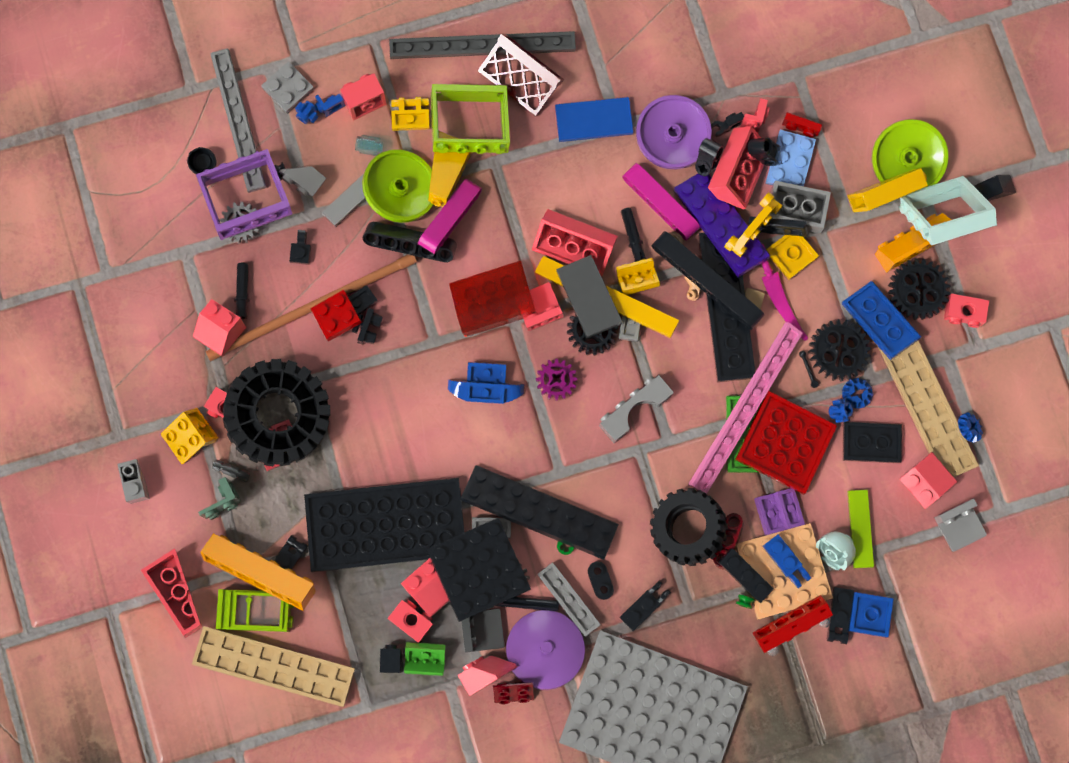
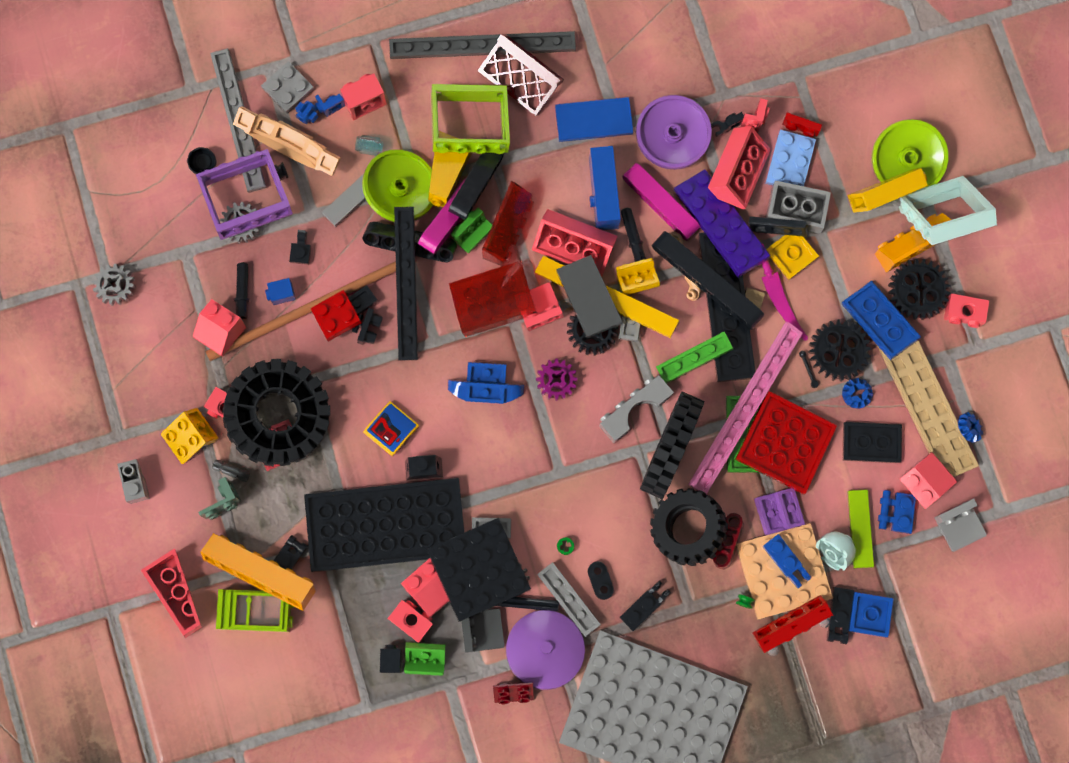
tan plate [192,626,355,707] -> none
light grey slope [279,166,326,196] -> none
yellow plate [391,97,430,131] -> none
coral slope [458,655,517,696] -> none
black plate [460,465,619,560] -> none
black piece [695,138,724,176] -> none
black plate [718,548,774,603] -> none
yellow plate [724,192,783,257] -> none
black piece [748,137,781,166] -> none
blue gear [829,399,853,423] -> none
black slope [974,175,1016,201] -> none
none -> light grey gear [92,264,136,306]
none -> light nougat piece [233,106,341,176]
none -> blue brick [265,278,296,305]
none -> slope [363,401,419,457]
none -> black tile [394,207,418,360]
none -> black torso [405,455,443,481]
none -> black beam [448,153,504,220]
none -> bright green bracket [451,208,494,253]
none -> clear red slope [482,181,534,267]
none -> blue brick [589,146,621,230]
none -> black tyre [640,392,705,499]
none -> bright green plate [656,332,733,384]
none -> blue plate [878,490,916,534]

